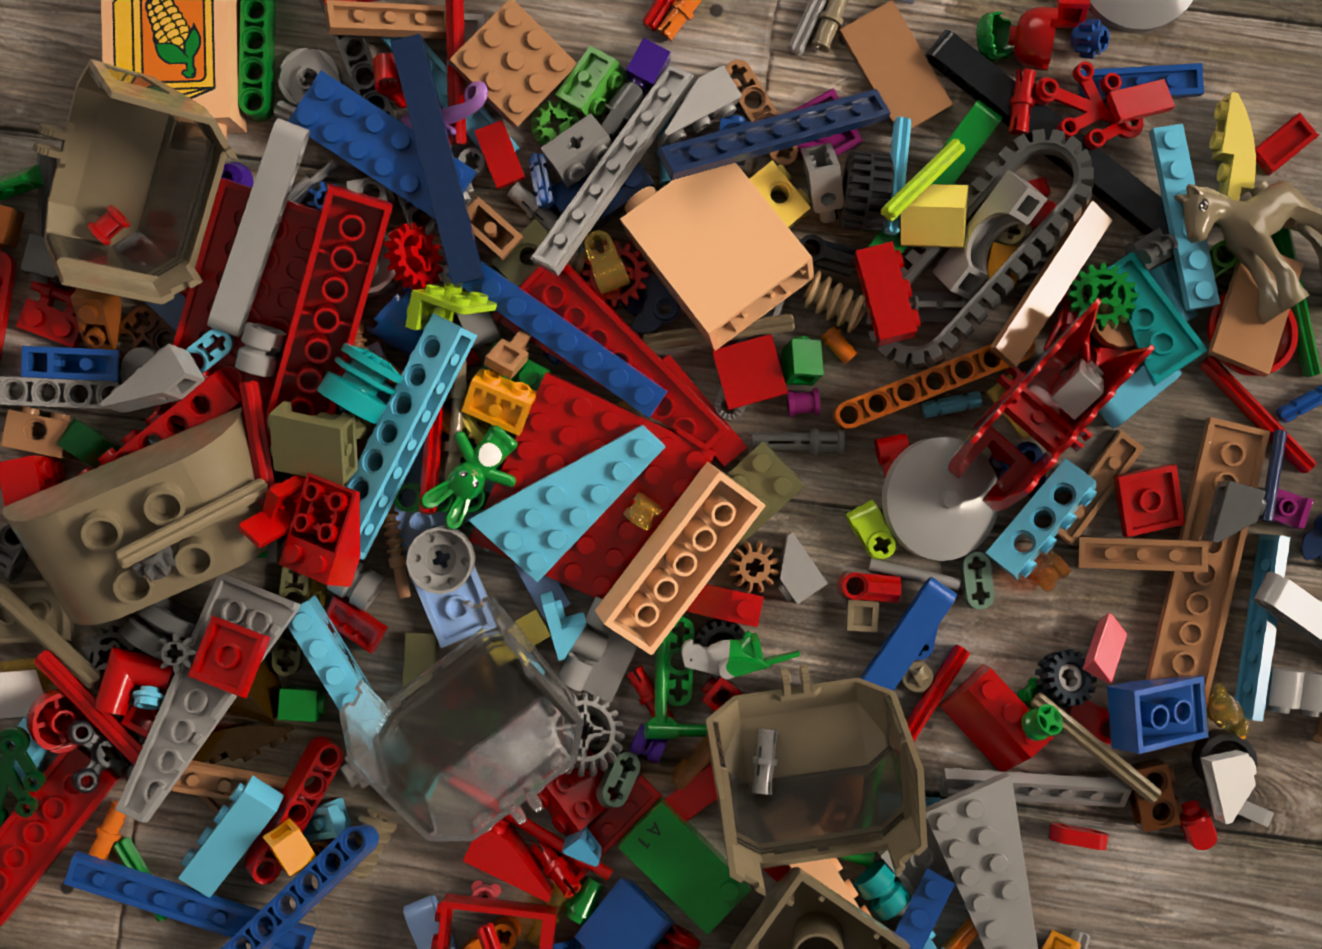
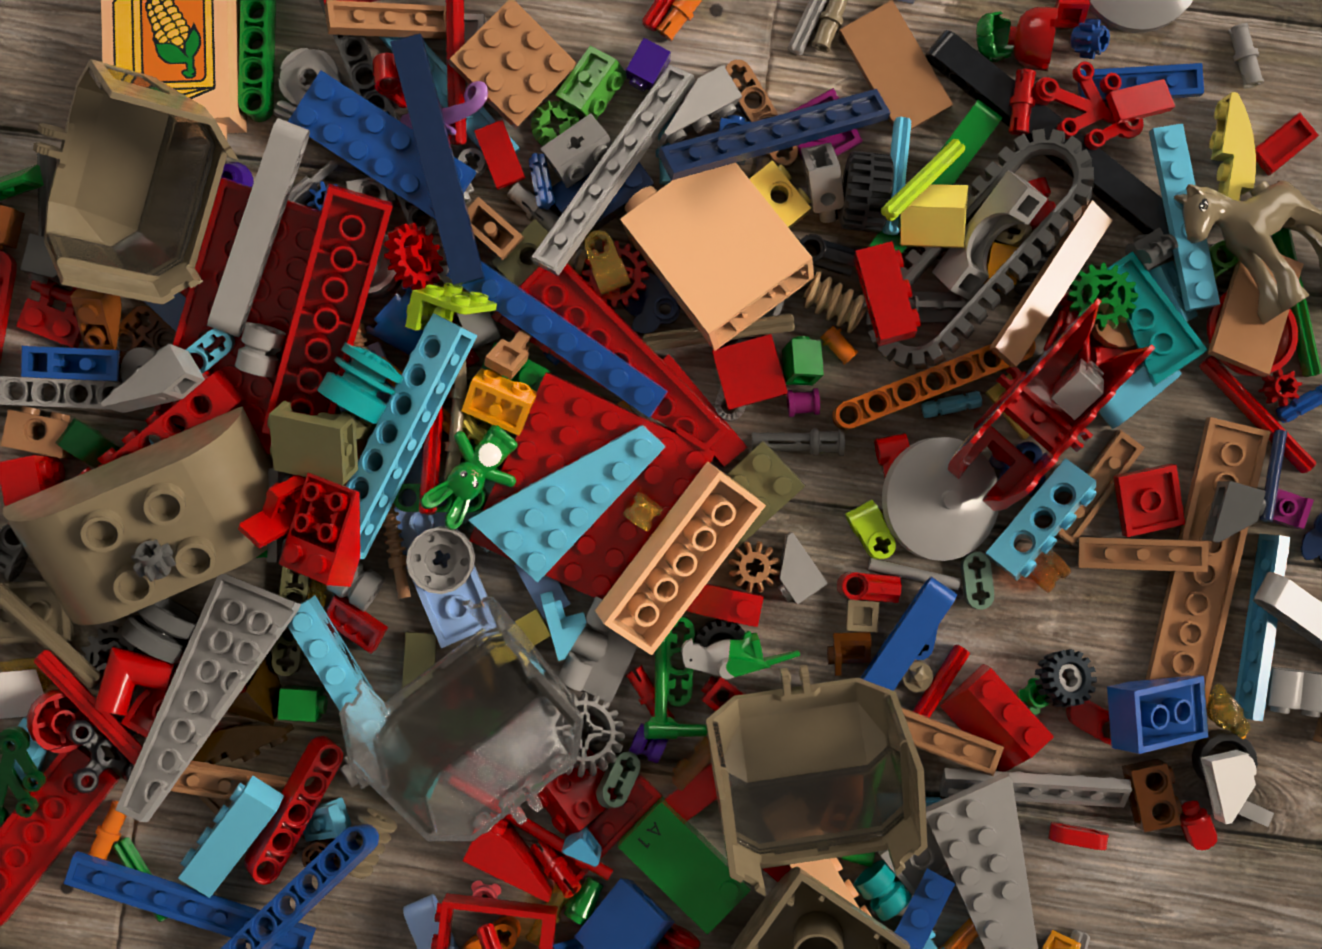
red bush [87,204,131,246] -> none
dark tan axle [115,479,269,568] -> none
medium azure plate [132,686,165,710] -> none
dark grey gear [155,633,198,673] -> none
red plate [188,615,271,698] -> none
red axle [239,381,275,506] -> none
light orange brick [263,818,317,876] -> none
dark grey arm [602,82,644,141] -> none
light grey pin [751,728,778,795] -> none
green wheel [1022,704,1063,741] -> none
dark tan axle [1030,693,1162,803] -> none
coral slope [1082,613,1127,684] -> none
none -> reddish brown bracket [827,632,871,676]
none -> medium nougat tile [899,707,1004,777]
none -> light grey pin [1228,23,1264,89]
none -> red gear [1259,368,1302,407]

